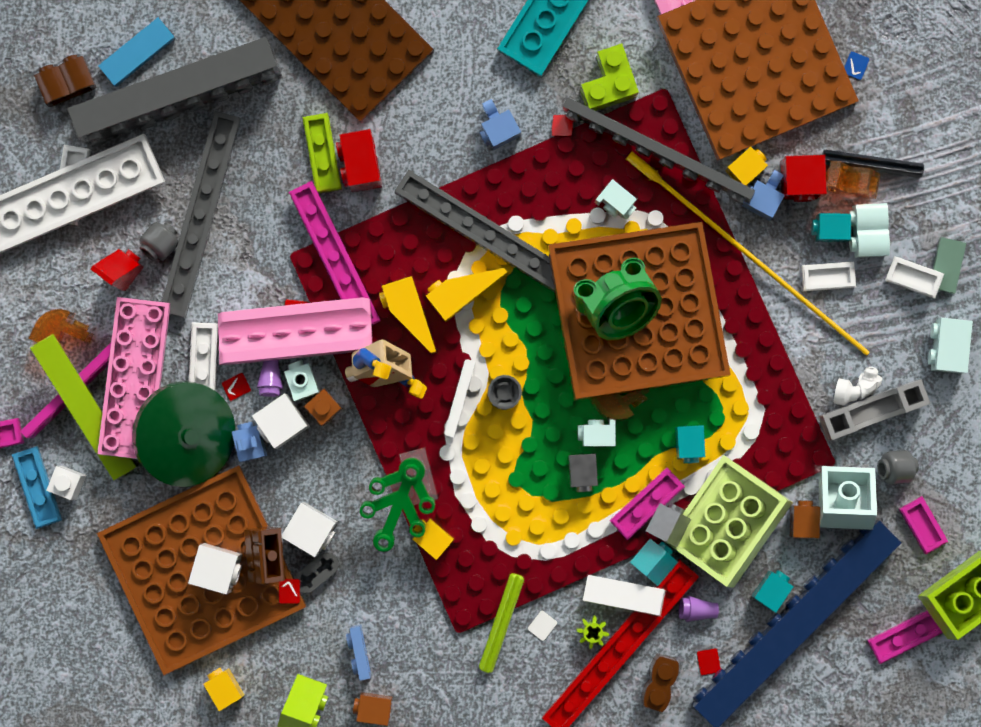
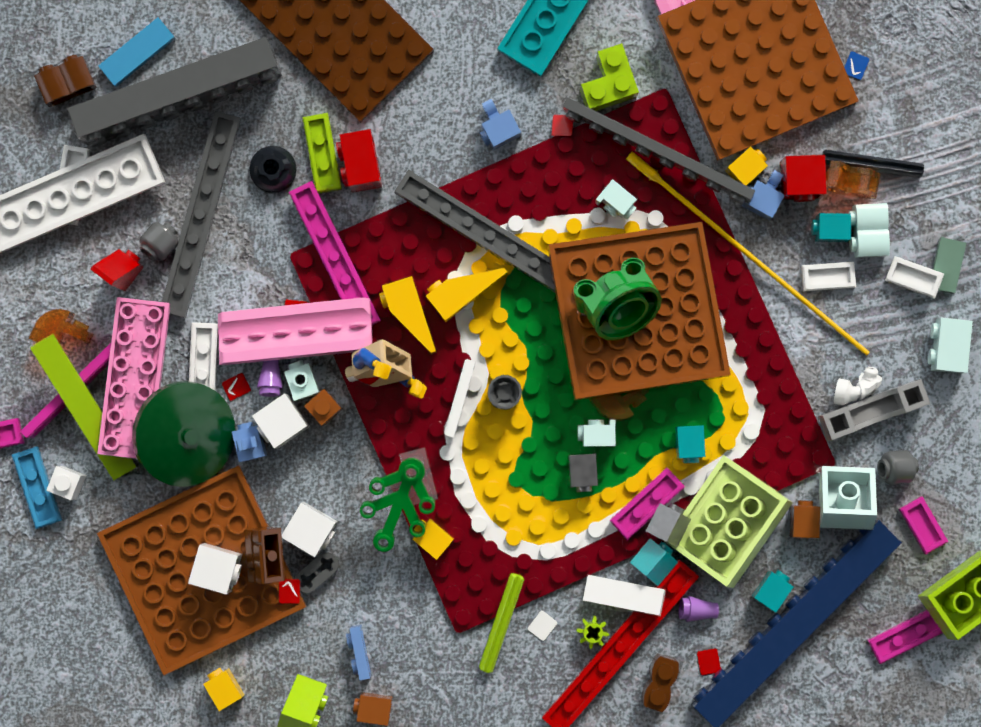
none -> black piece [249,146,297,193]

